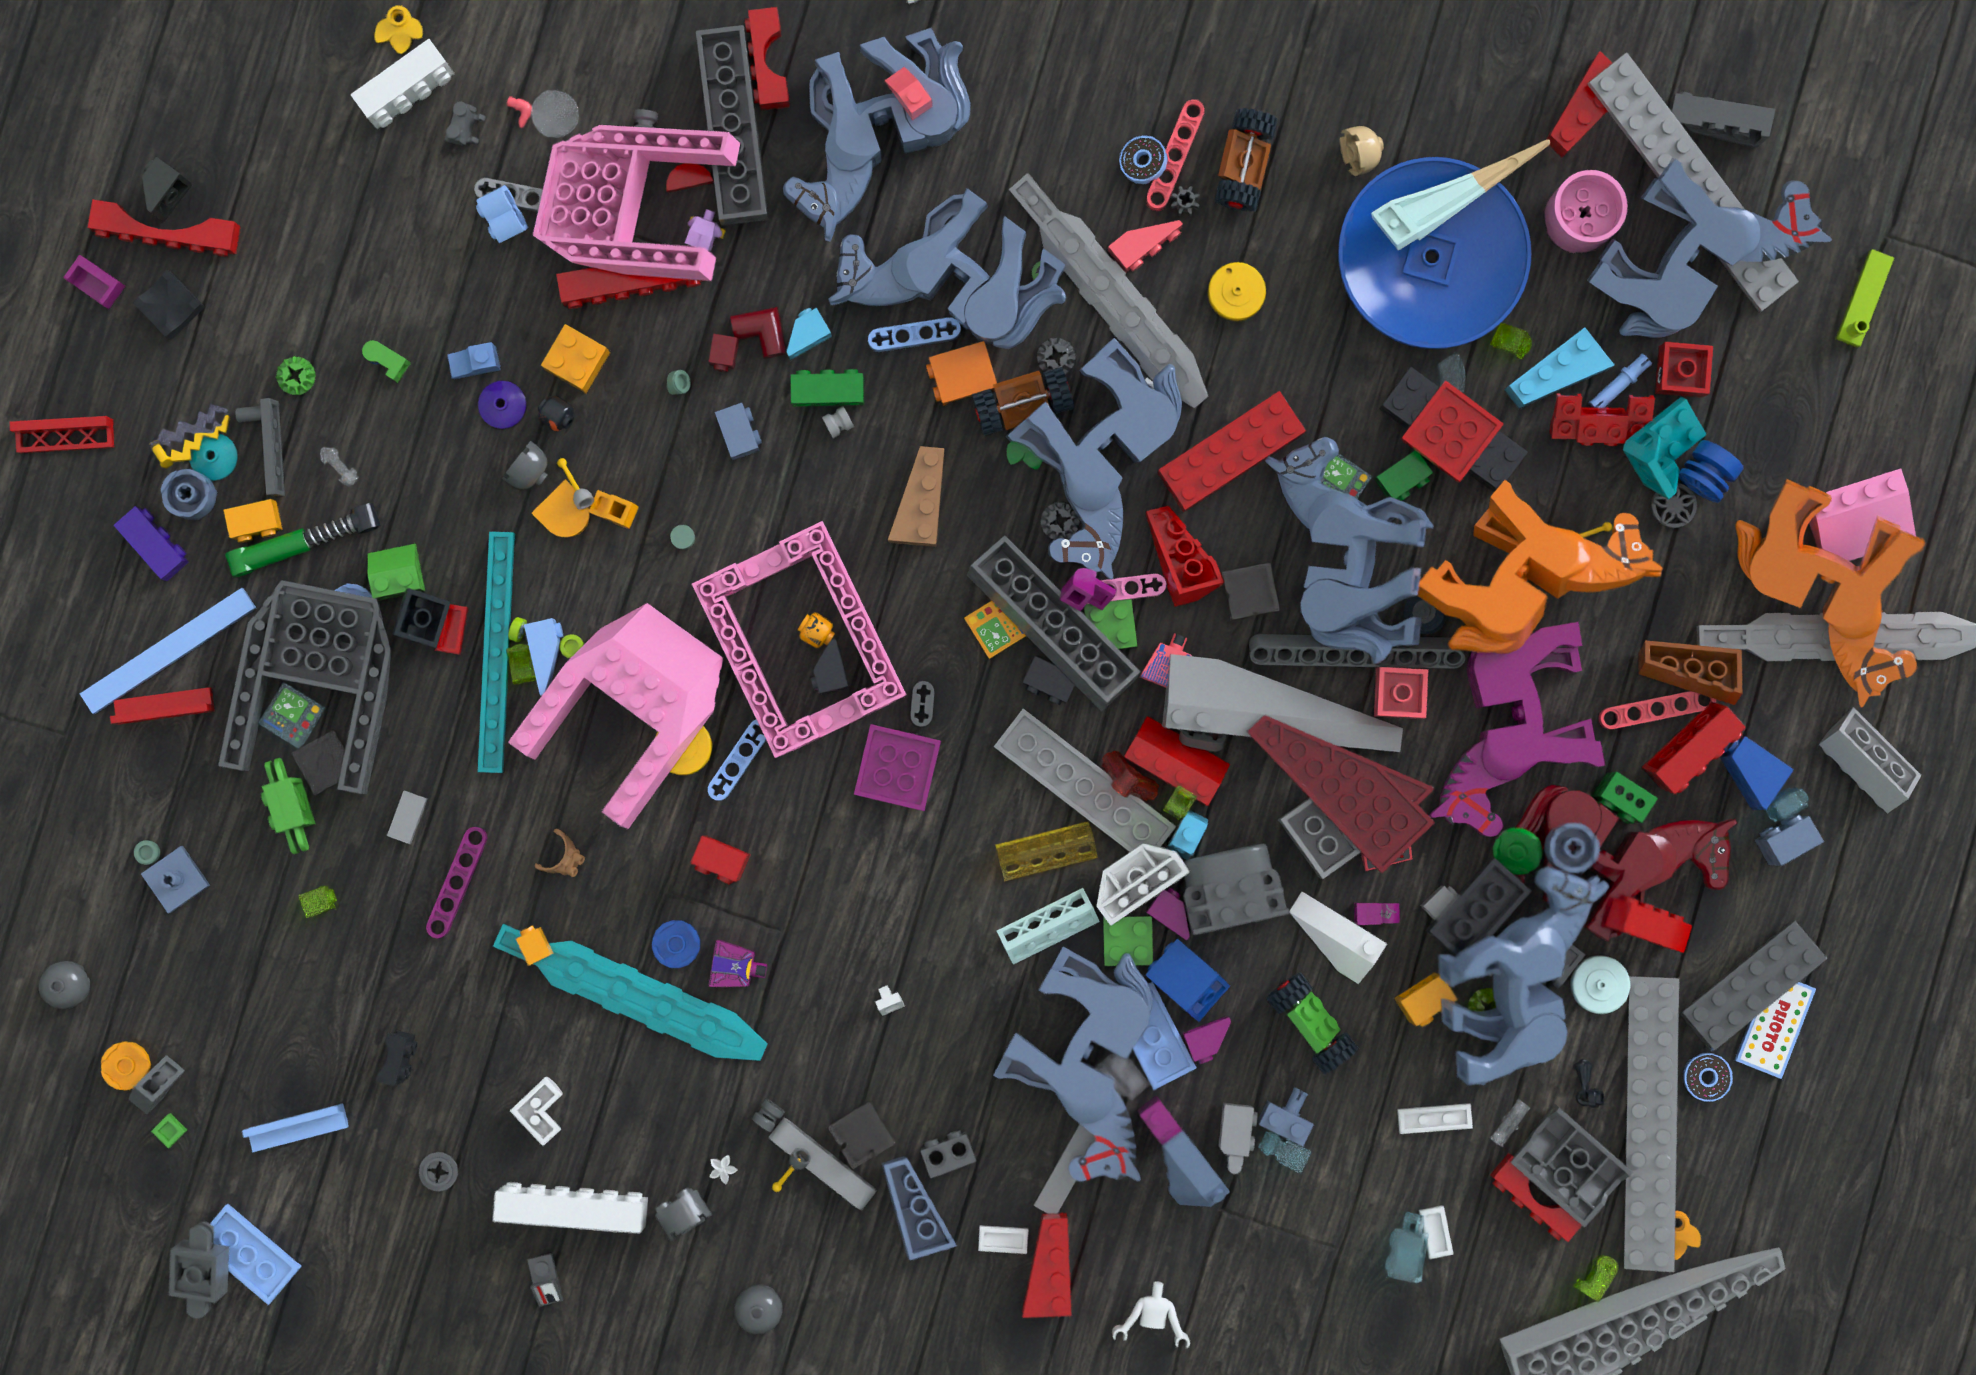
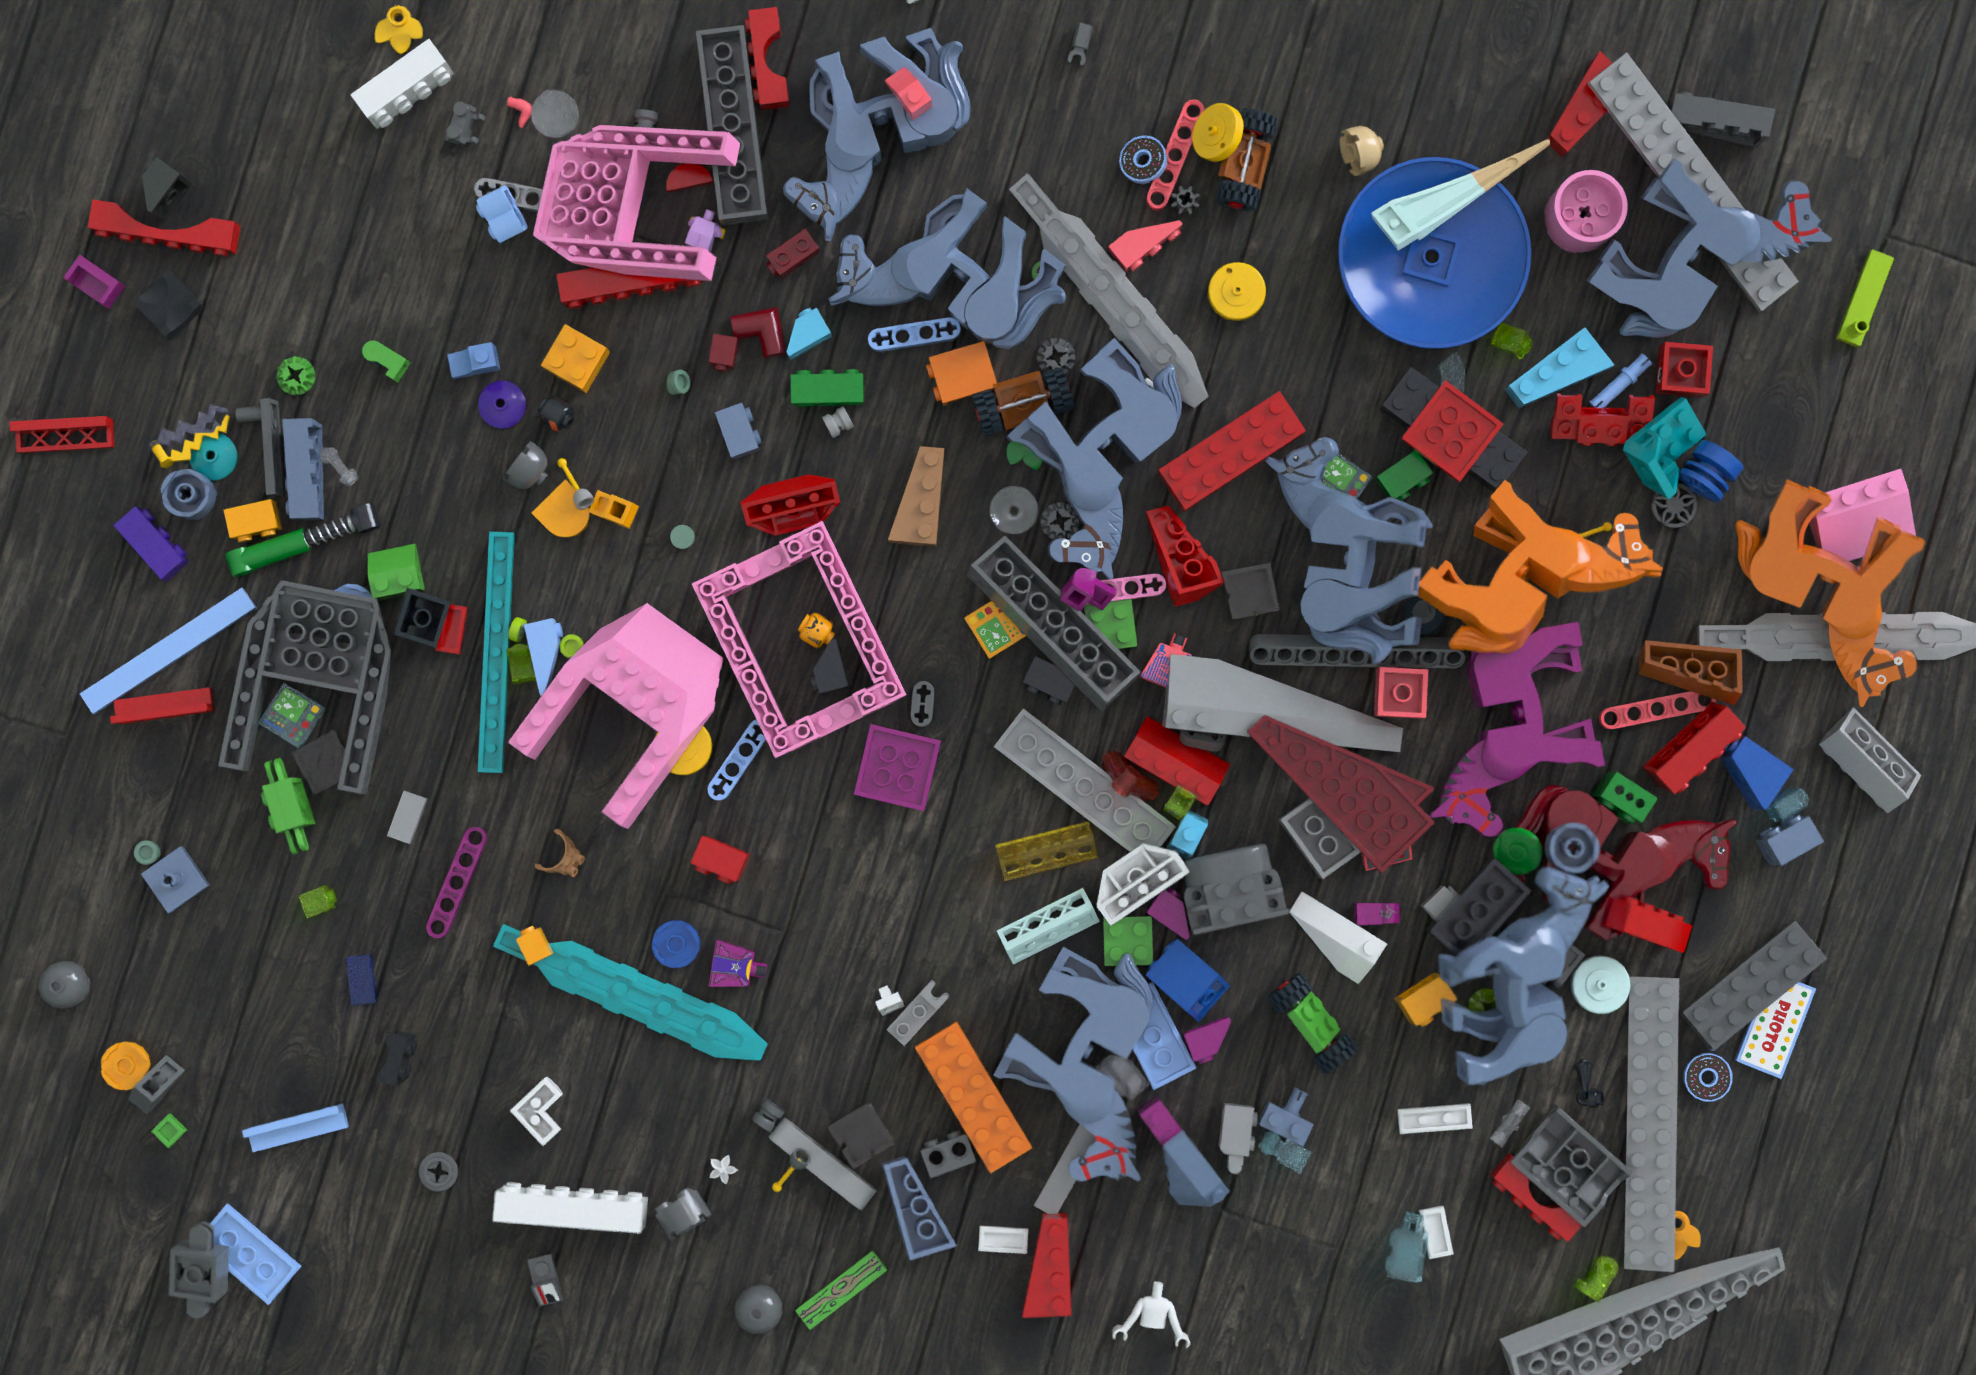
none -> sand blue wedge [282,418,324,521]
none -> clear blue tile [346,954,377,1005]
none -> red wedge [741,474,840,536]
none -> dark red brick [766,228,820,279]
none -> bright green tile [795,1250,887,1330]
none -> light grey plate [887,980,949,1046]
none -> orange brick [915,1021,1032,1173]
none -> clear dish [990,486,1038,534]
none -> dark grey bar [1067,23,1093,68]
none -> yellow wheel [1192,103,1243,162]

